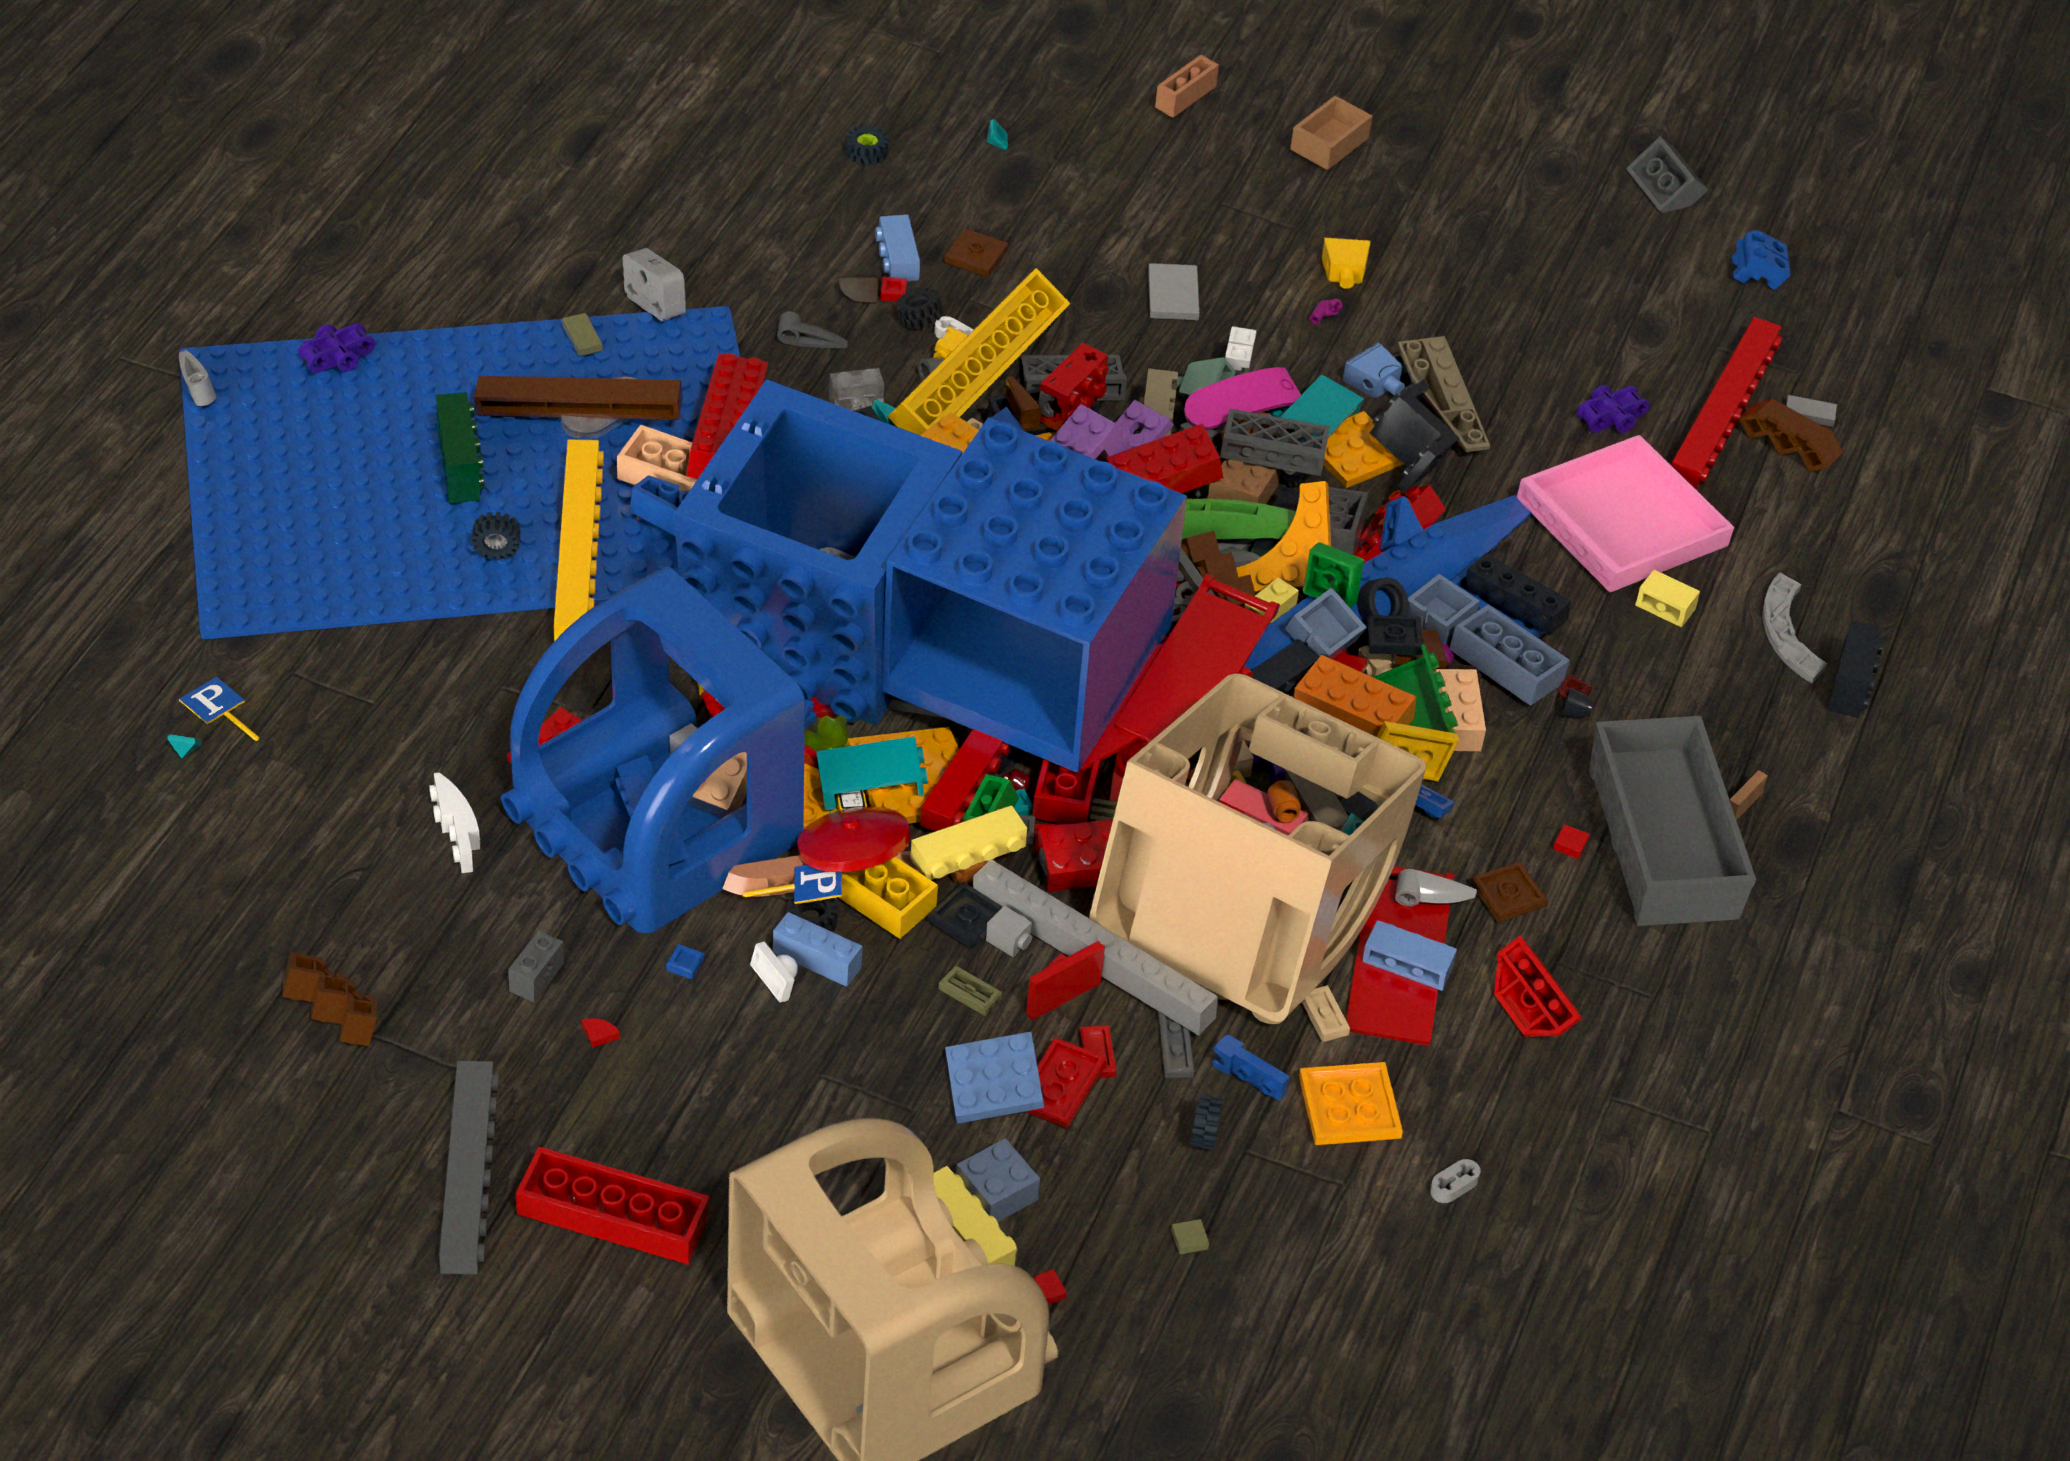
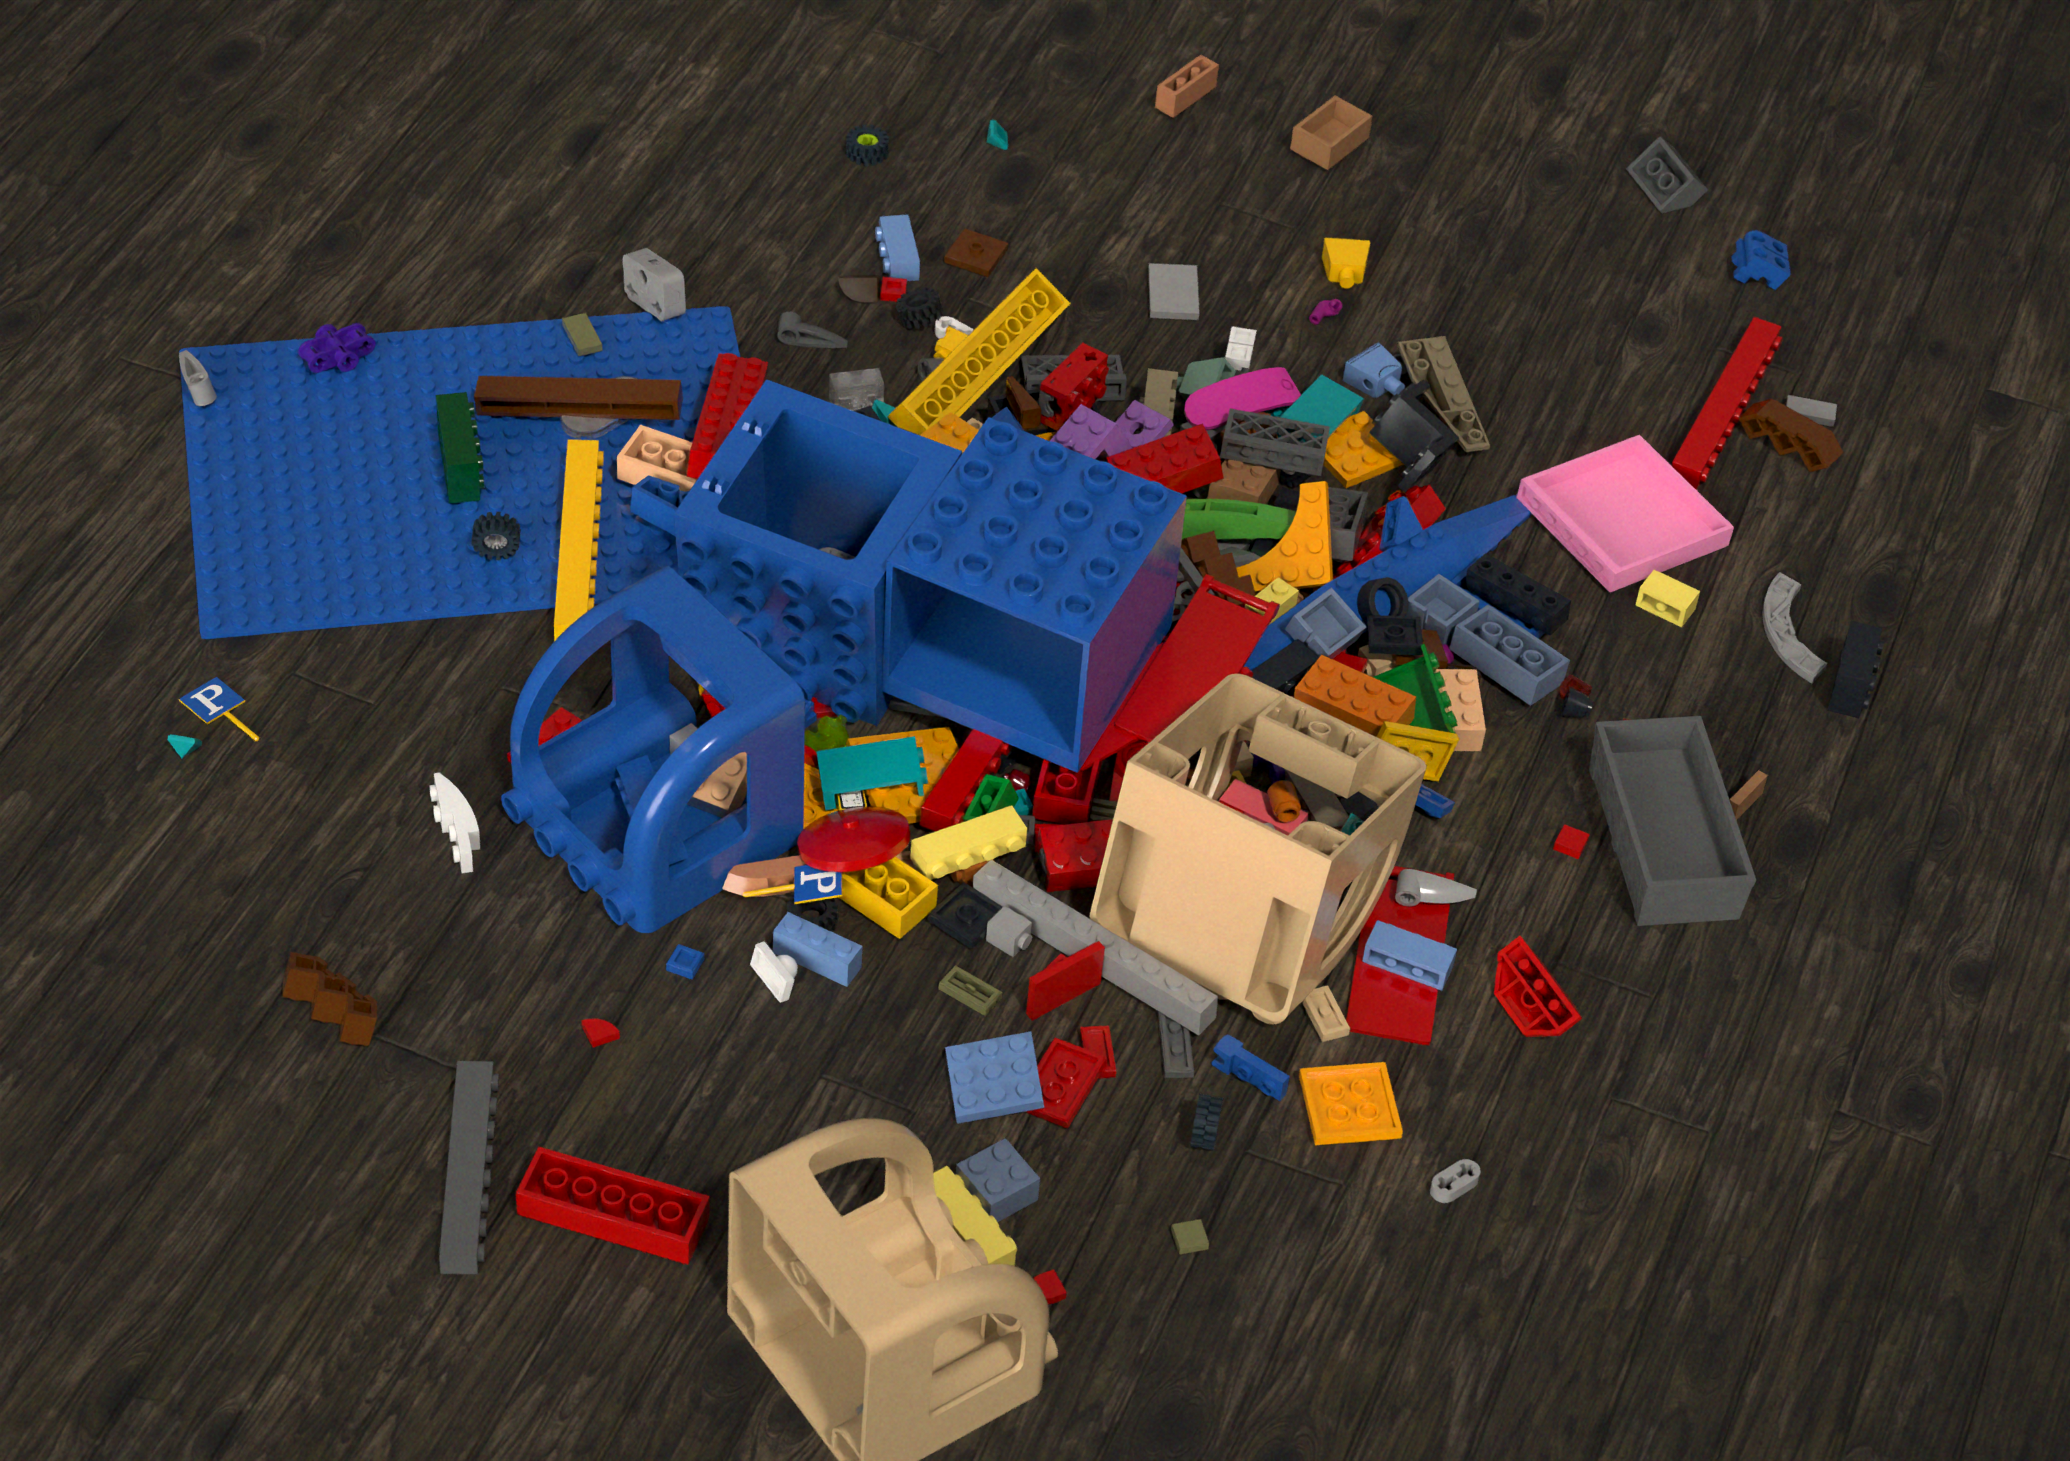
dark grey brick [508,931,564,1002] -> none
green brick [1303,542,1364,608] -> none
reddish brown plate [1471,861,1548,922] -> none
dark purple axle [1577,385,1650,433] -> none

